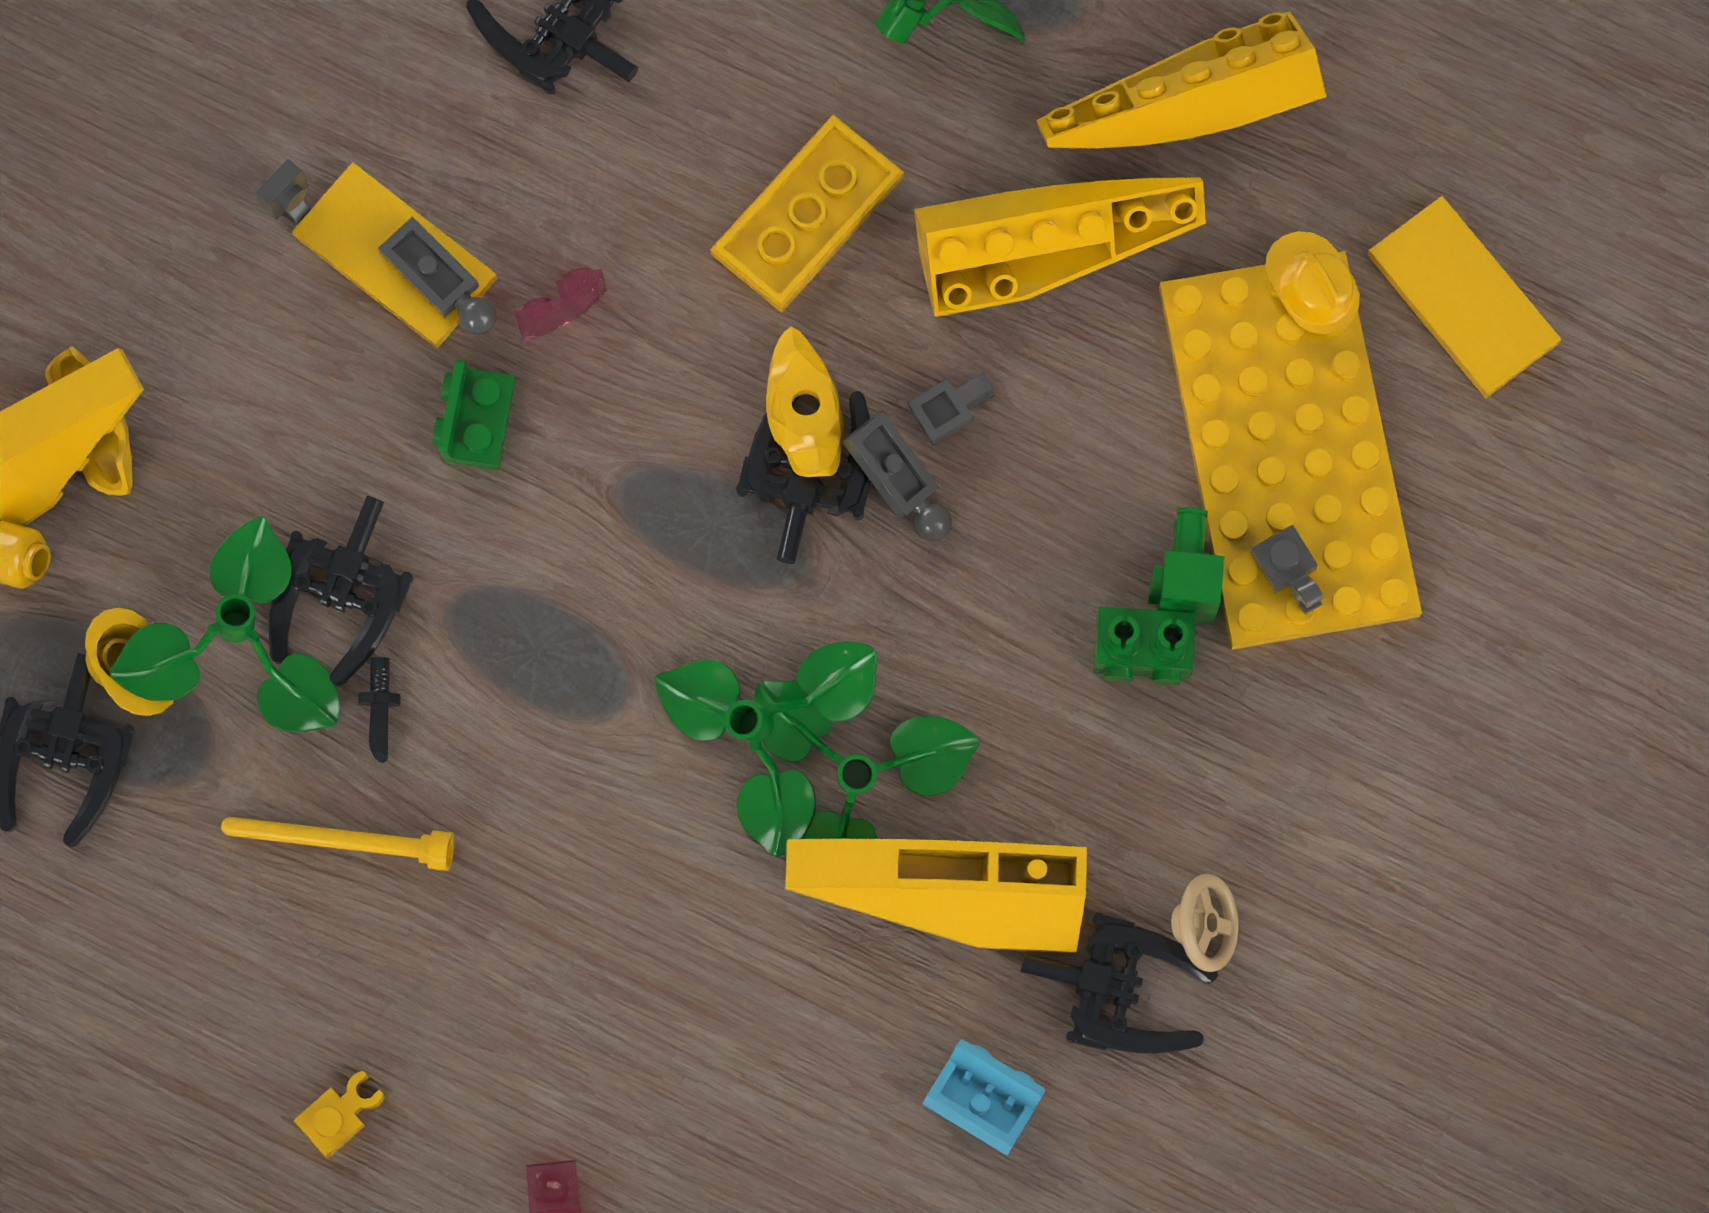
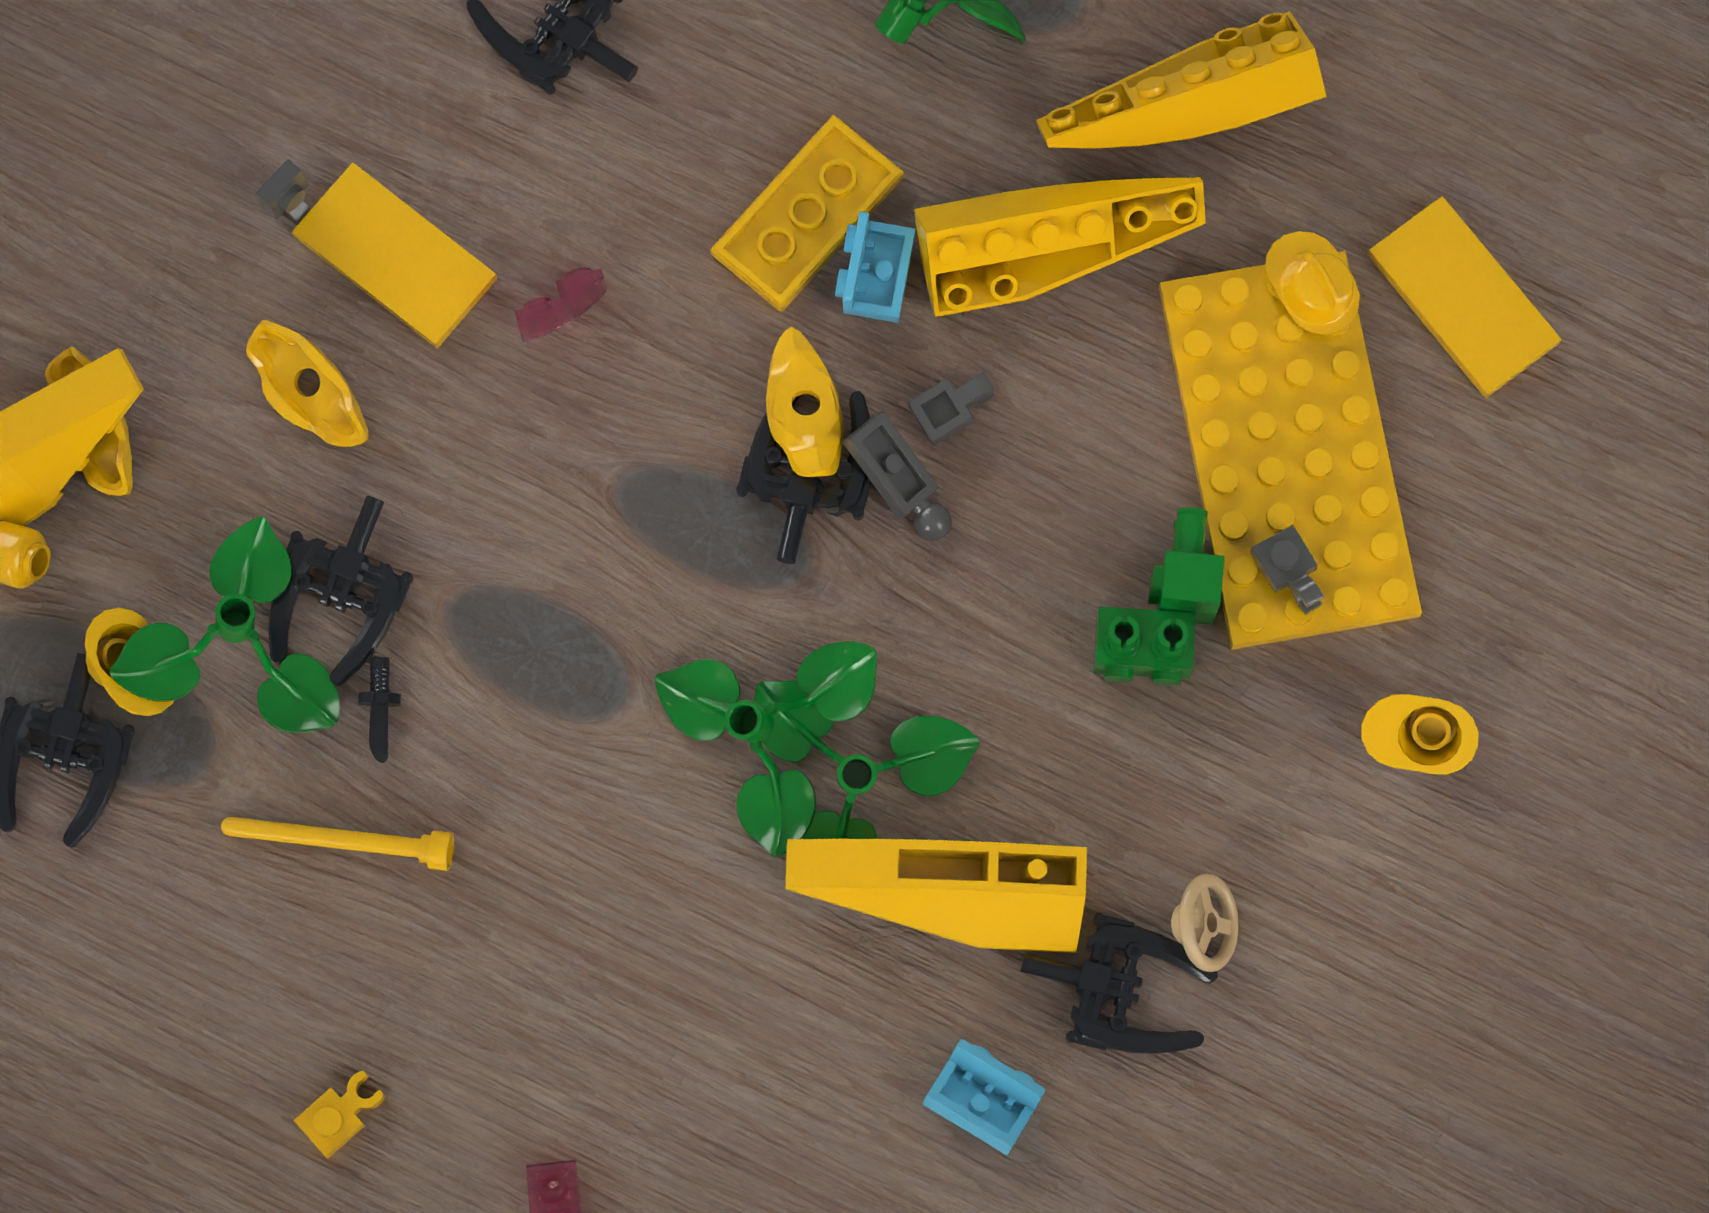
dark grey plate [378,217,496,335] -> none
green bracket [432,359,516,470] -> none
none -> yellow piece [246,320,369,447]
none -> medium azure bracket [835,211,916,323]
none -> yellow piece [1361,694,1479,775]

